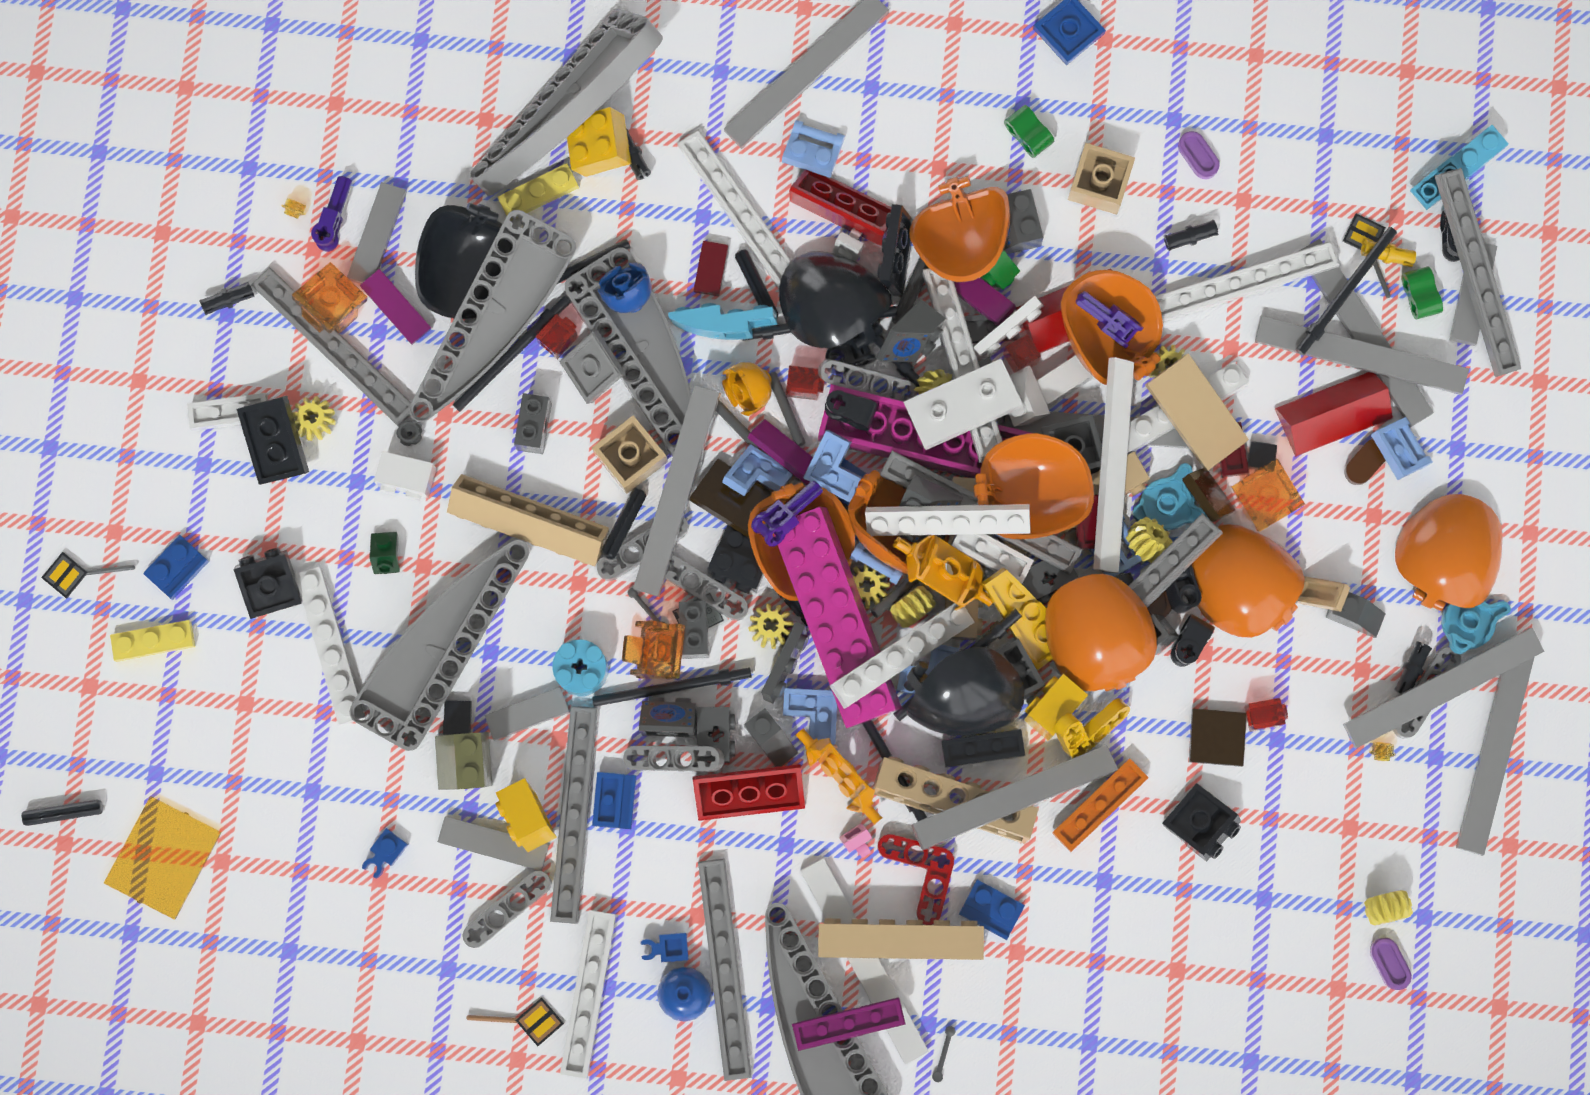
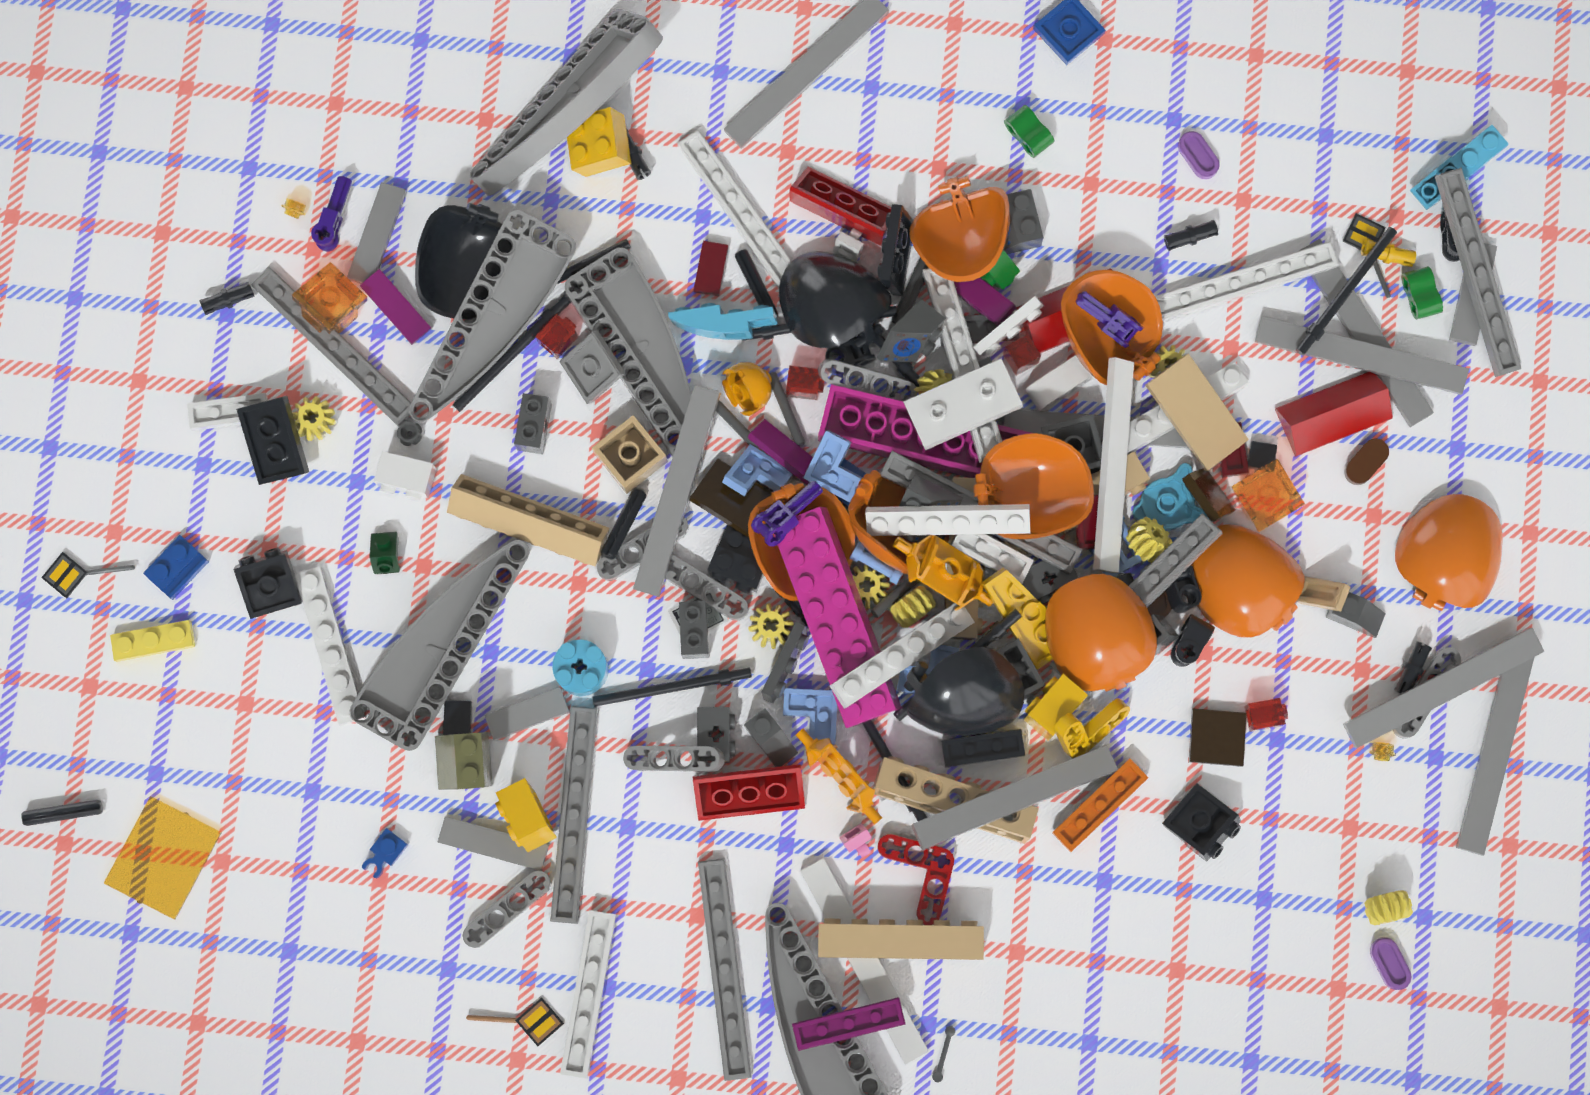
light yellow plate [497,163,579,221] -> none
blue plate [592,772,637,830] -> none
blue cylinder [598,262,652,313] -> none
clear orange panel [622,620,685,680] -> none
dark grey hinge [627,588,667,632] -> none
dark grey slope [639,697,697,738] -> none
blue plate [640,933,689,963] -> none
blue cylinder [657,967,712,1022] -> none
light blue plate [782,120,845,178] -> none
black piece [824,390,878,431] -> none
blue plate [958,879,1025,941] -> none
white slope [1009,366,1050,427] -> none
tan brick [1067,142,1135,215] -> none
light blue plate [1371,417,1433,480] -> none
medium azure tile [1441,601,1511,654] -> none

